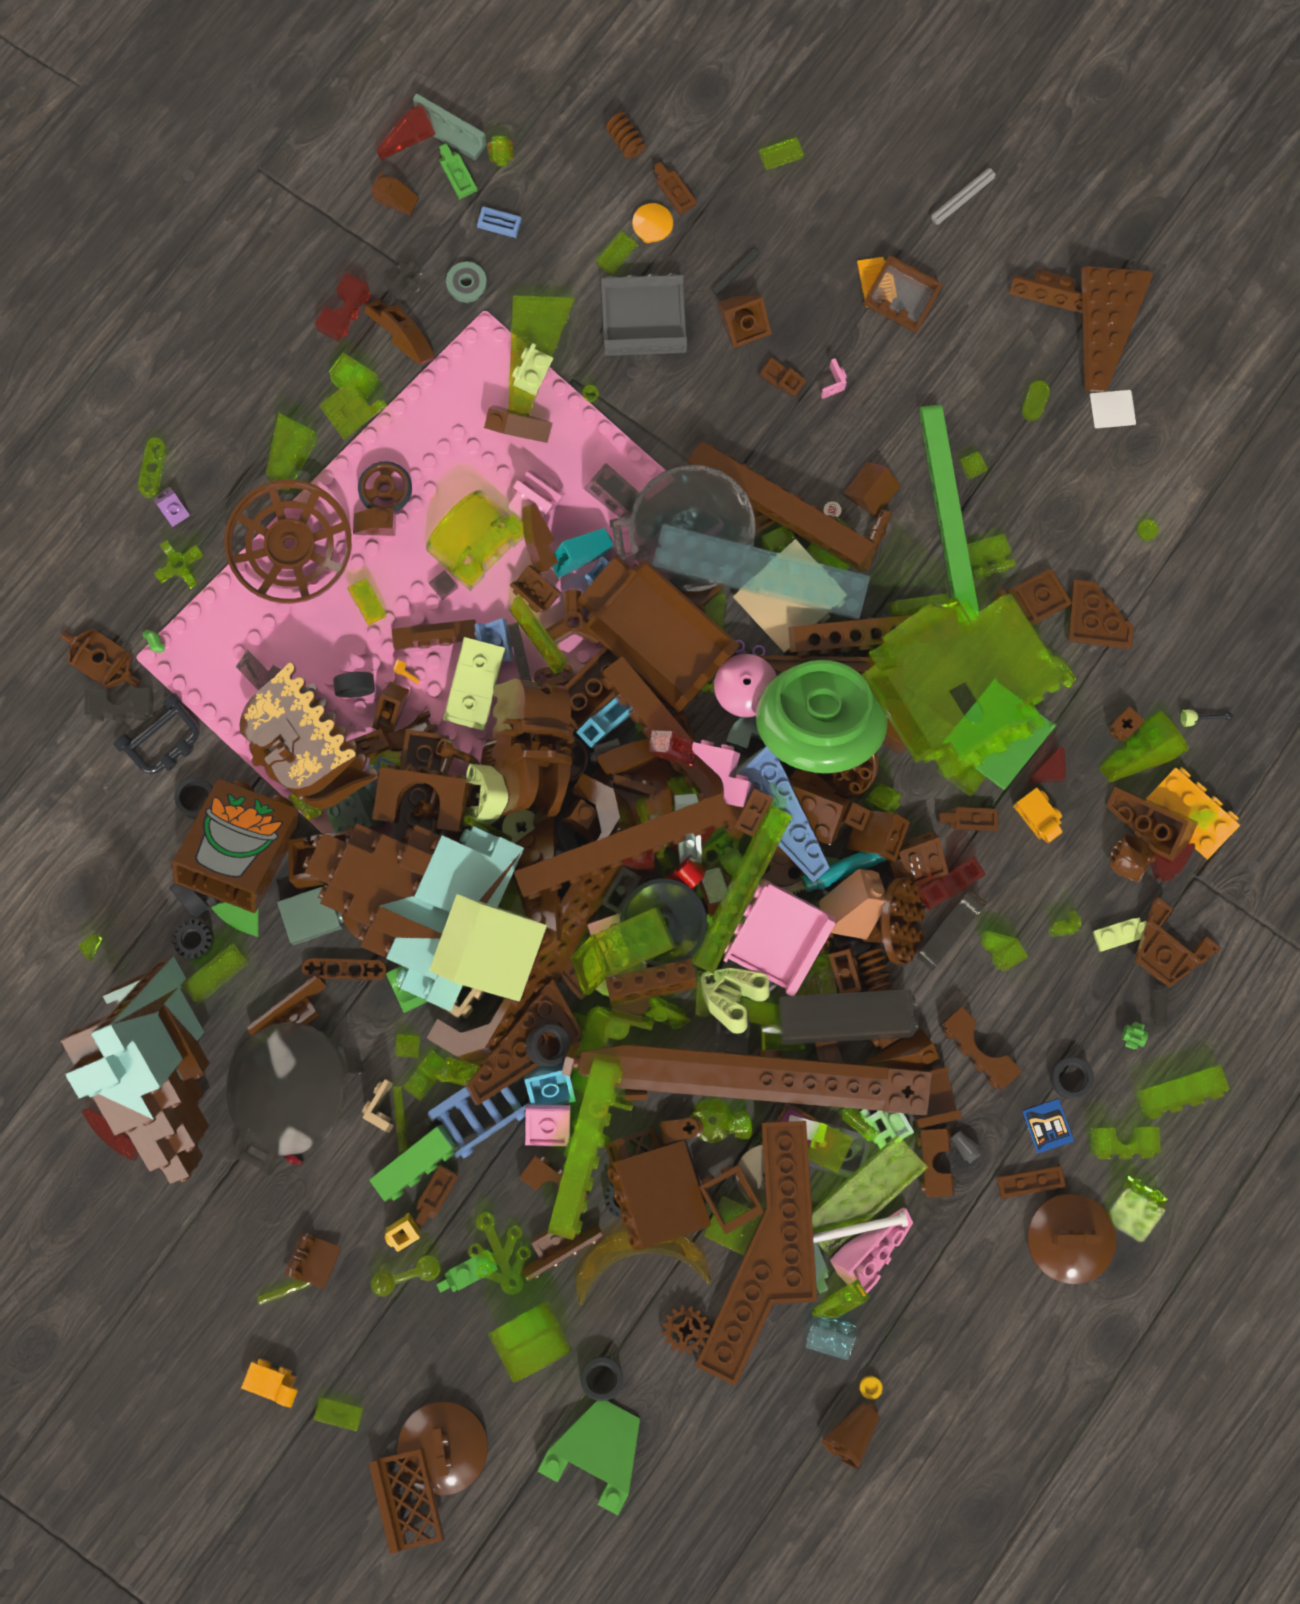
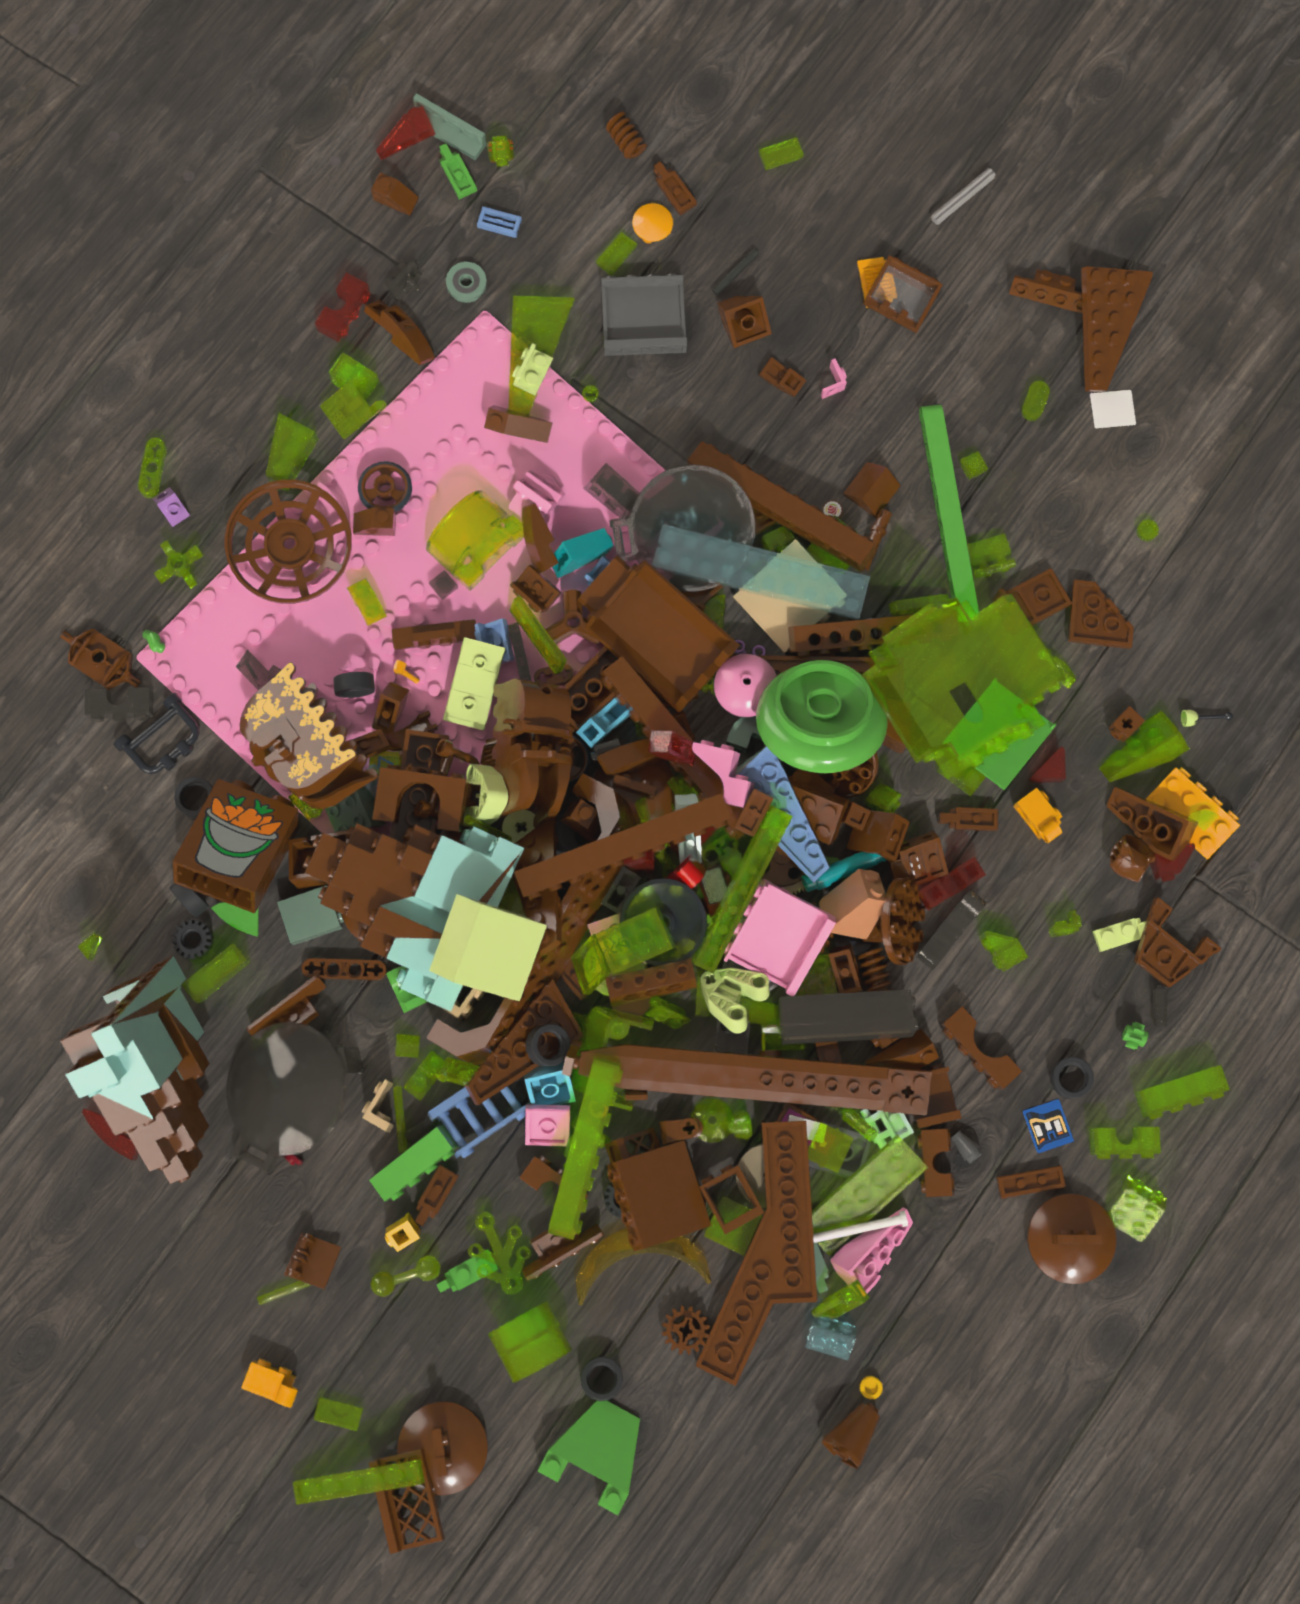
none -> clear neon green plate [292,1459,425,1505]

